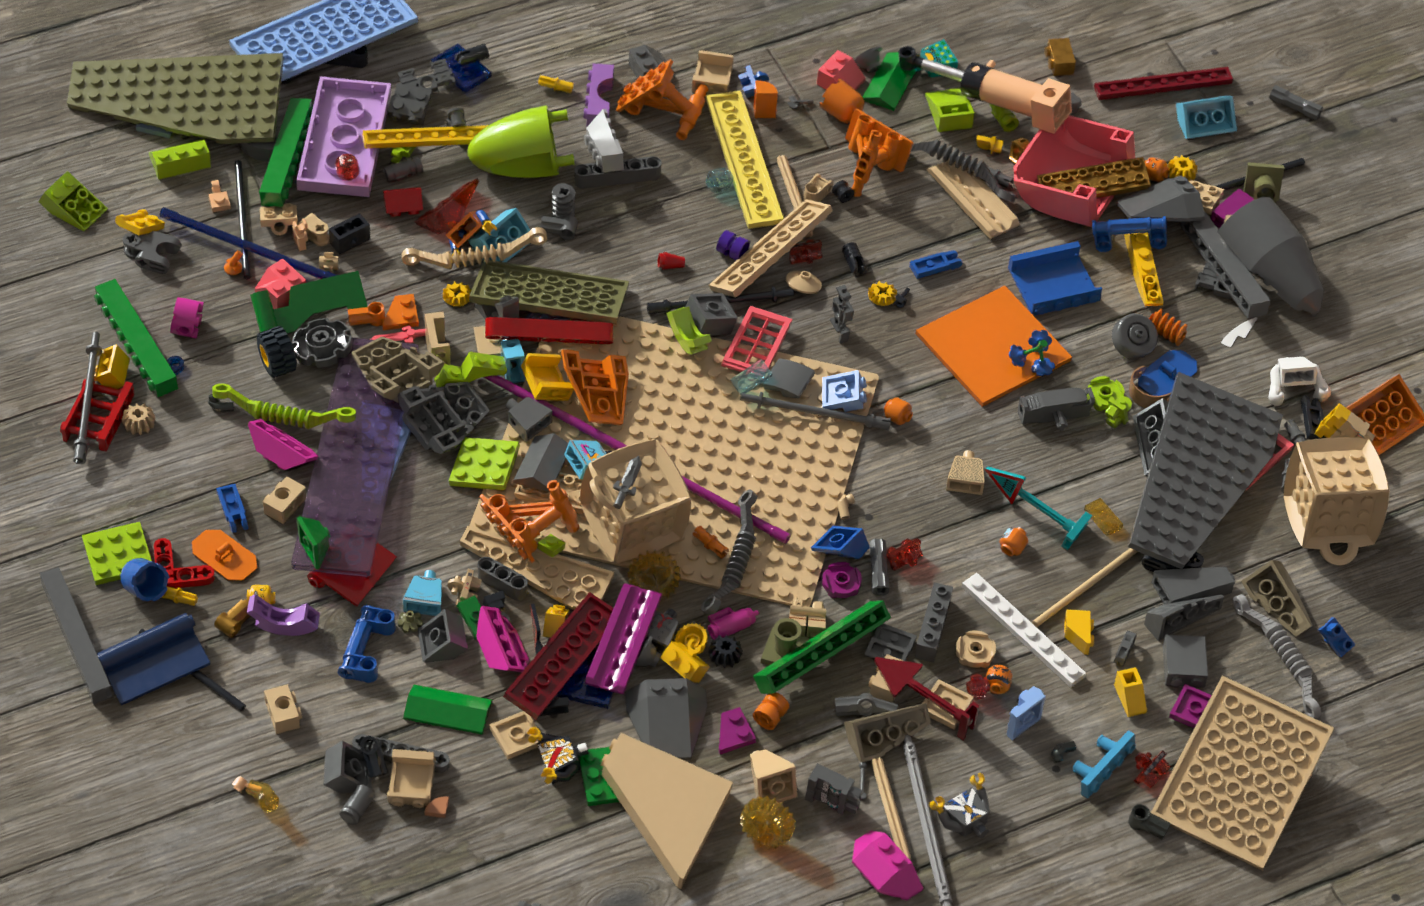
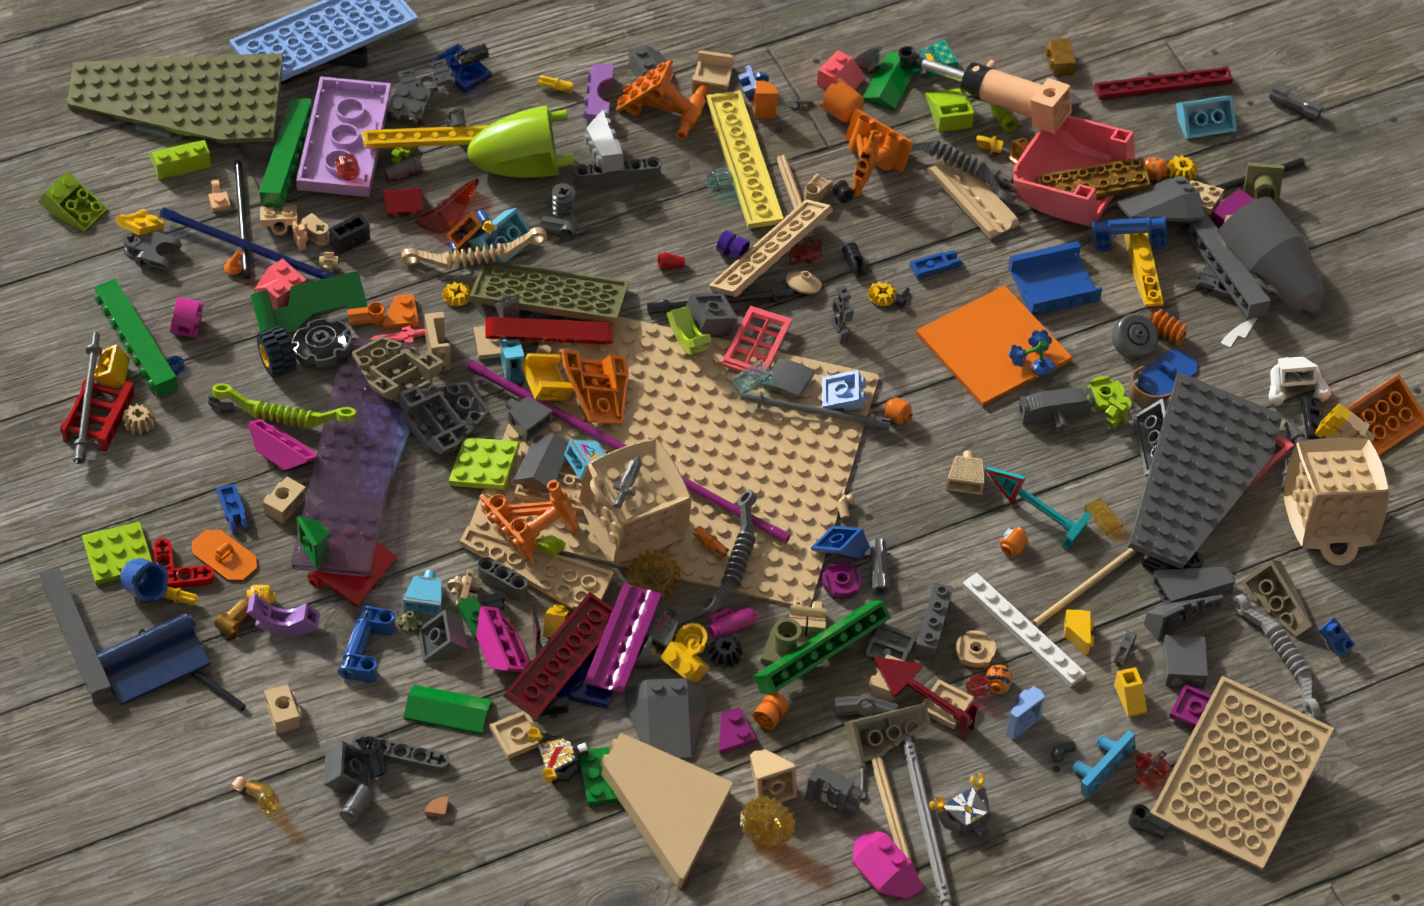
tan panel [387,749,436,808] -> none
lime arch [434,352,507,387] -> none
clear red hips [887,538,923,571] -> none

